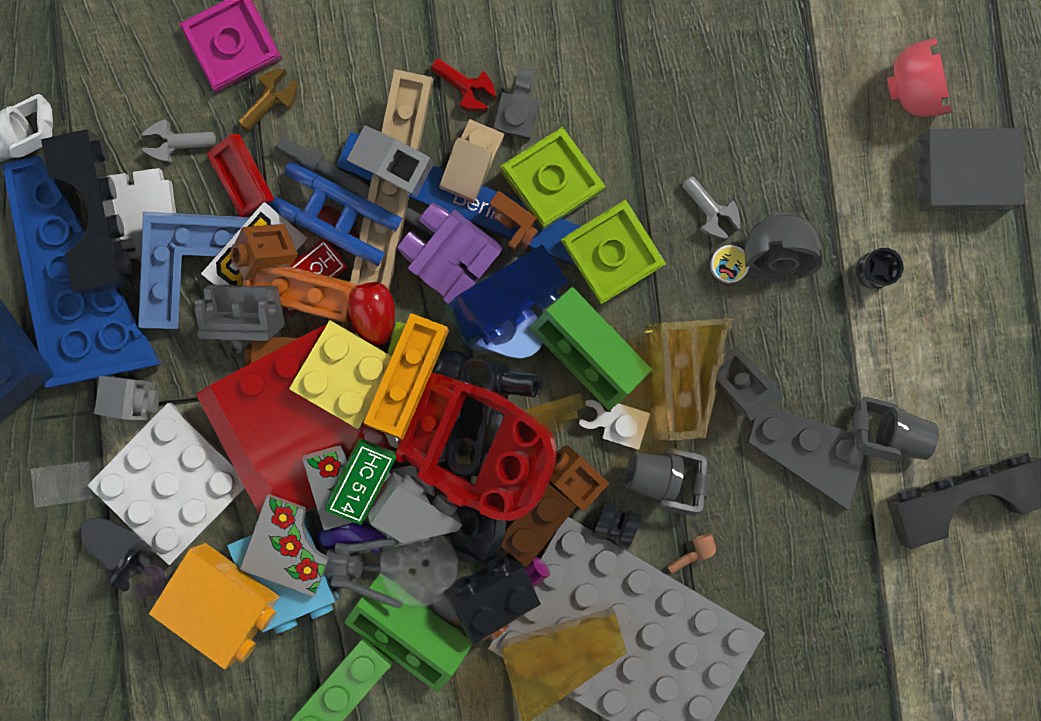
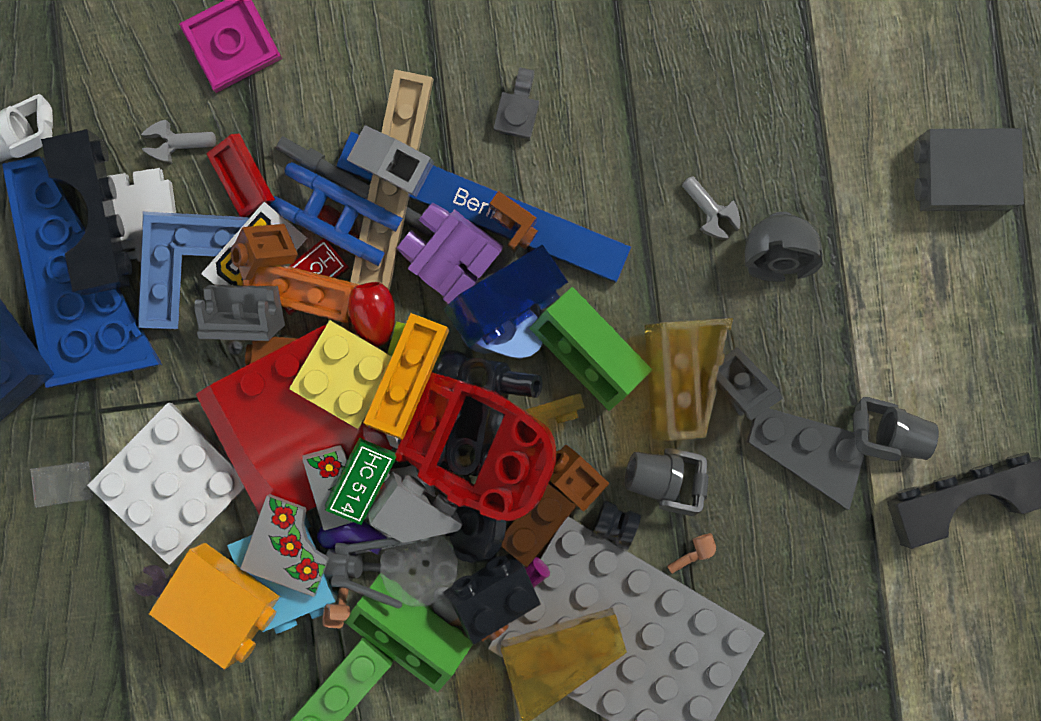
black piece [81,517,155,592] -> none
light grey slope [94,376,159,420] -> none
pearl gold bar [238,69,298,131] -> none
red bar [431,58,496,112] -> none
tan slope [439,119,504,203] -> none
lime tile [500,126,606,231] -> none
lime tile [560,199,666,305] -> none
white plate [579,400,650,450] -> none
tile [710,245,749,284] -> none
black wheel [856,248,904,289] -> none
coral cylinder [887,37,951,118] -> none
none -> nougat hand [323,587,351,629]

